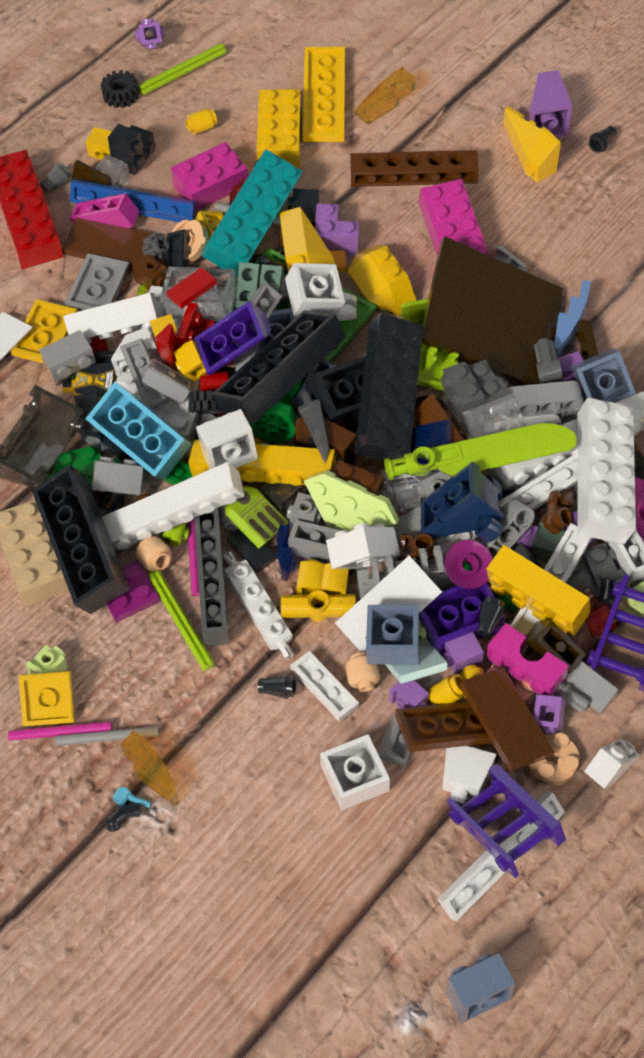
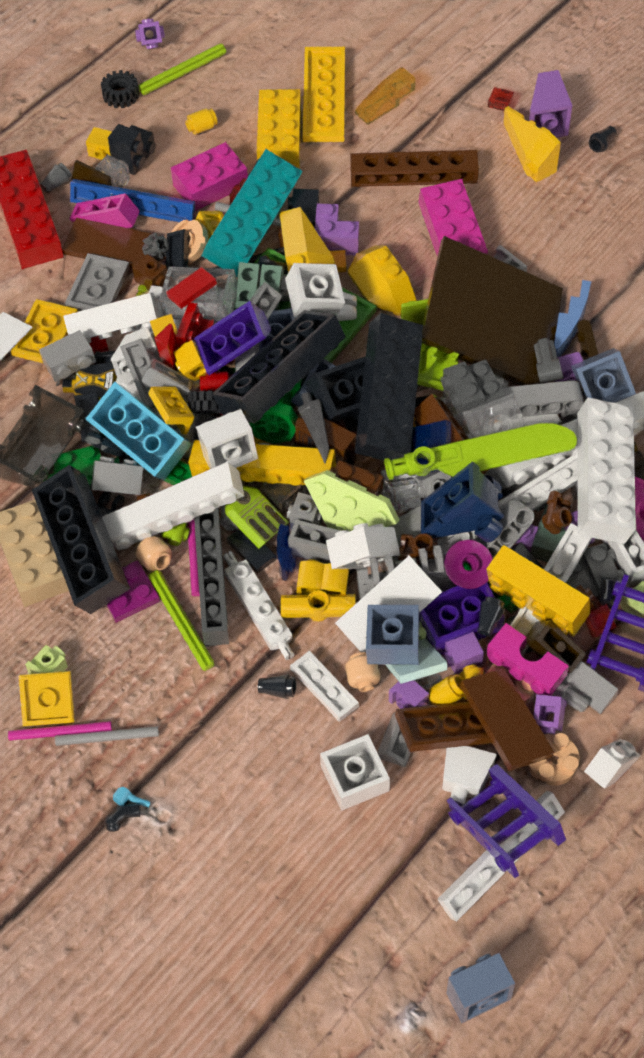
clear yellow slope [120,730,179,807] -> none
none -> yellow bracket [148,387,194,434]
none -> clear red plate [487,87,514,111]

